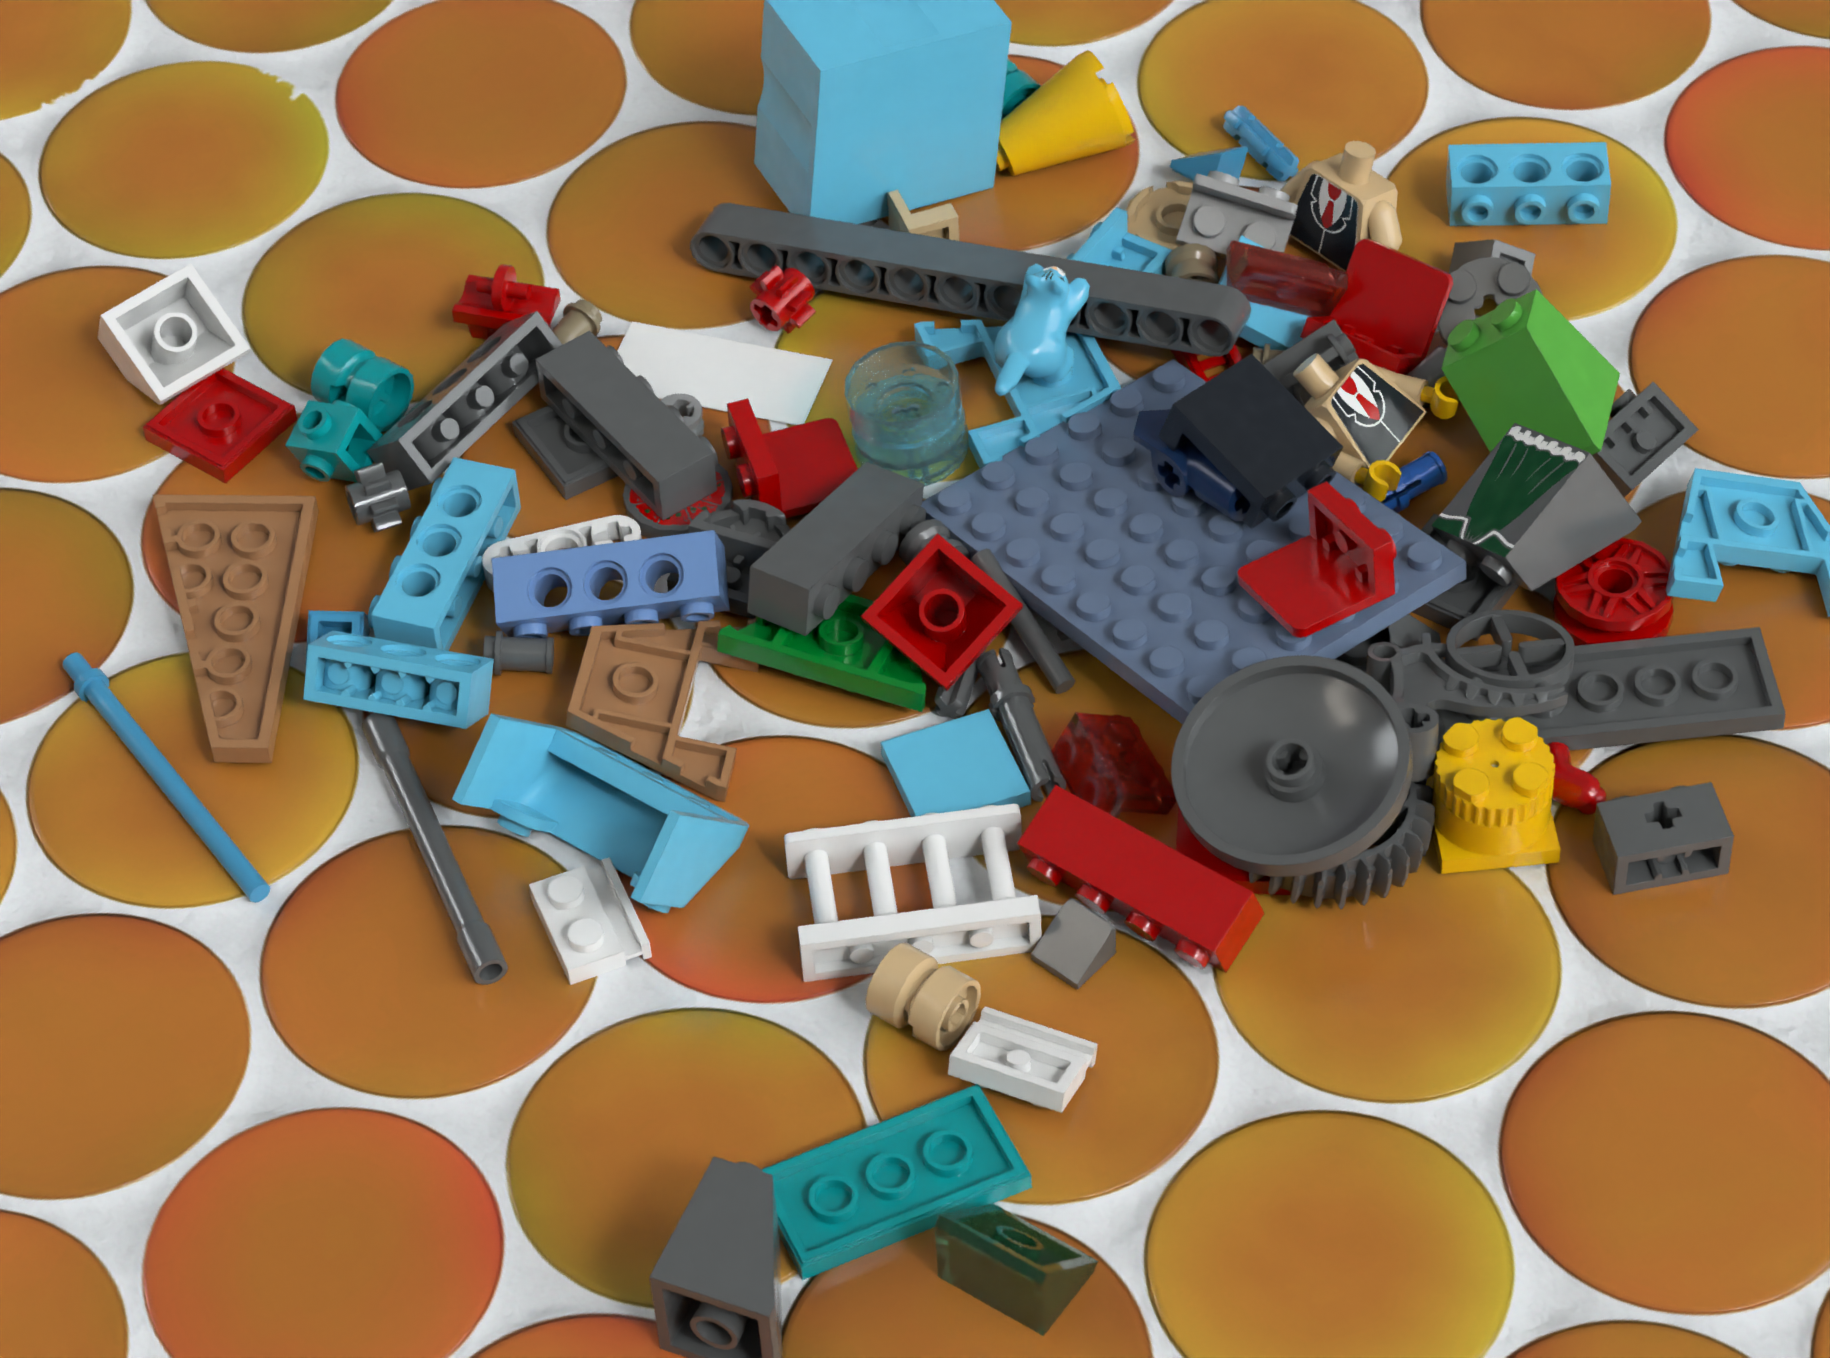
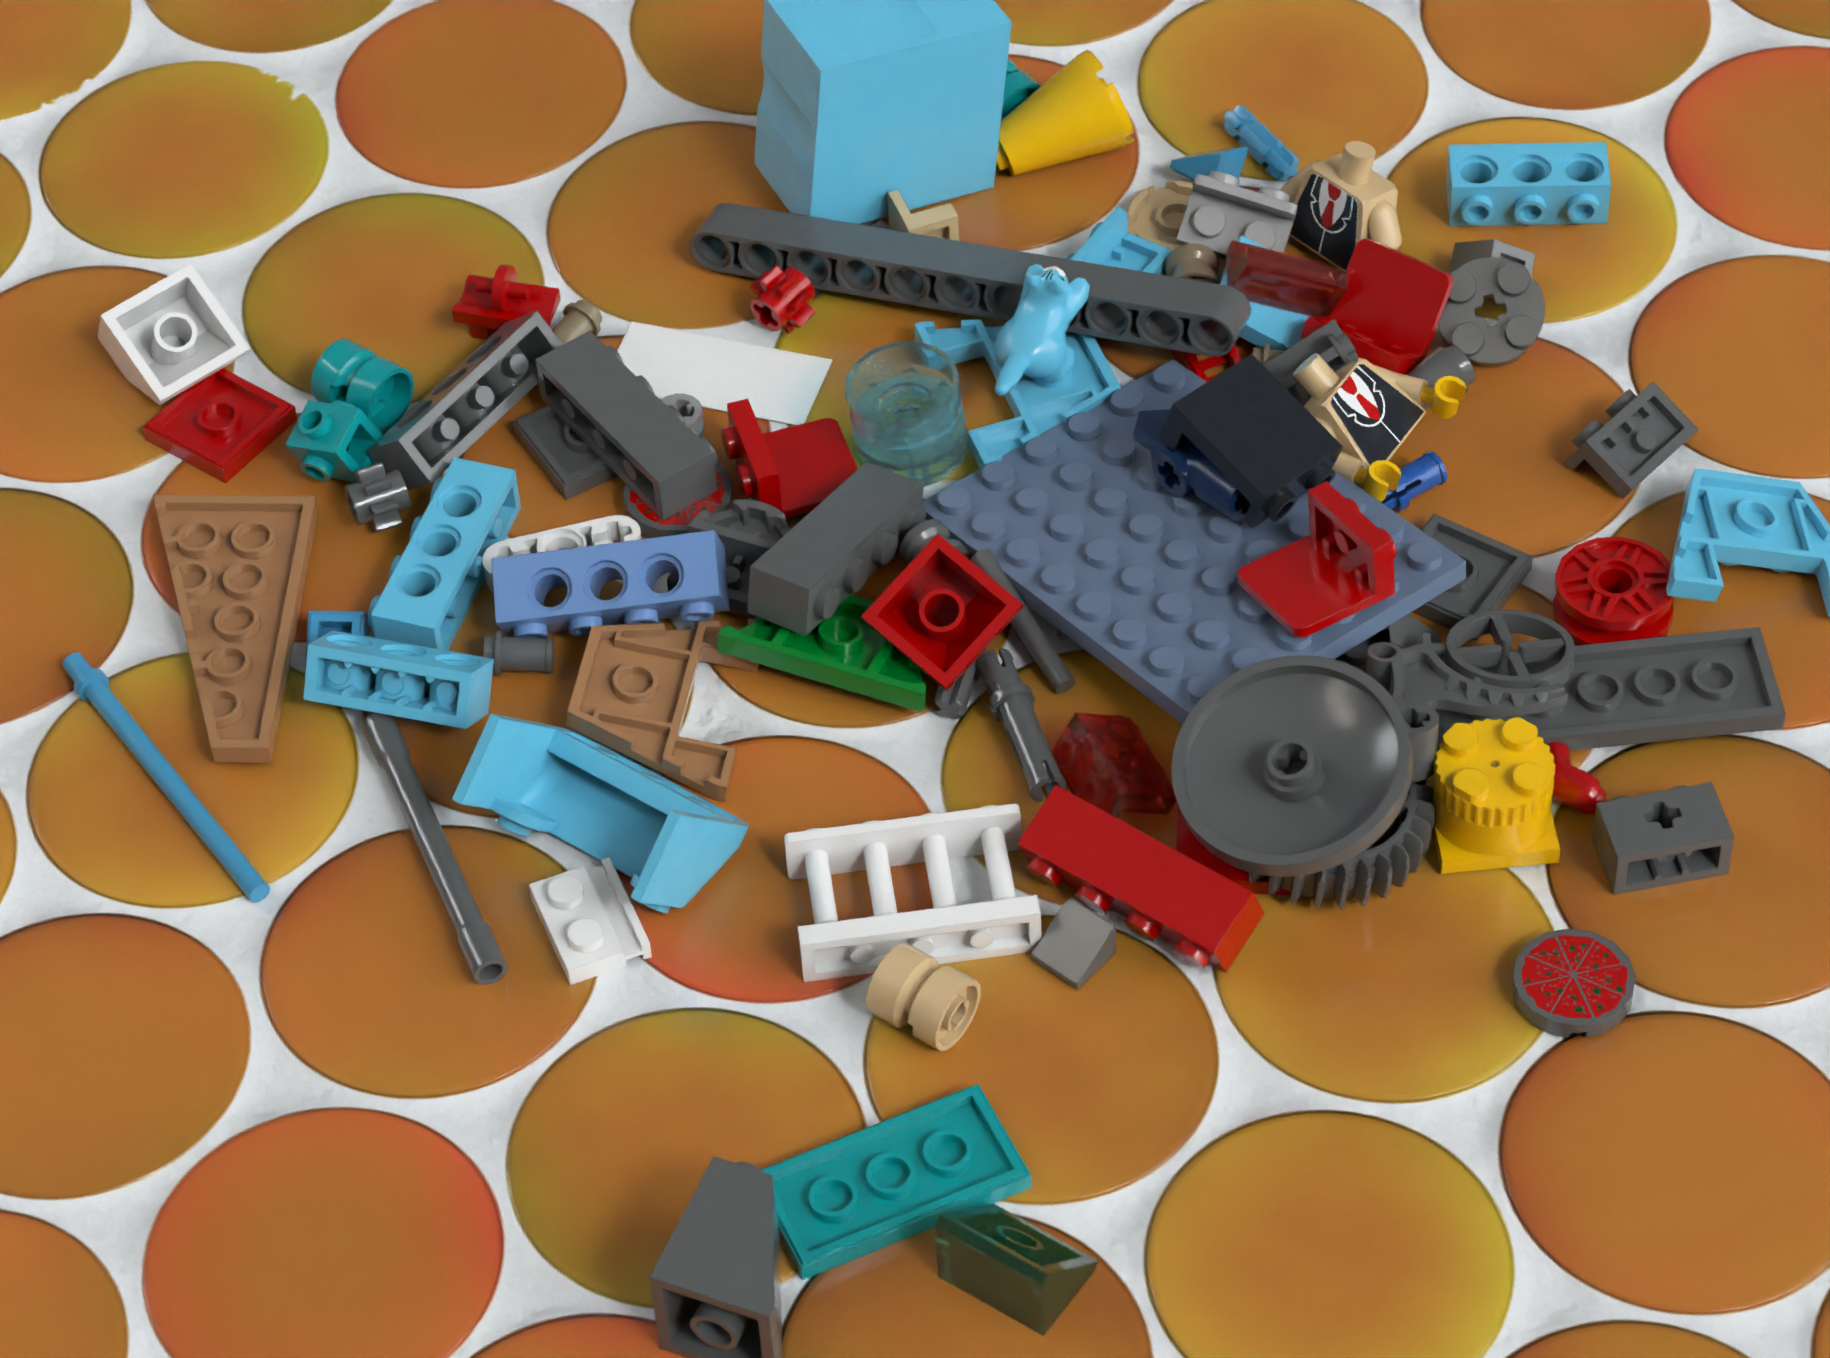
medium azure tile [880,709,1031,817] -> none
white plate [948,1006,1098,1113] -> none
dark grey slope [1431,423,1642,591] -> none
bright green slope [1441,289,1620,455] -> none
none -> tile [1512,928,1635,1037]

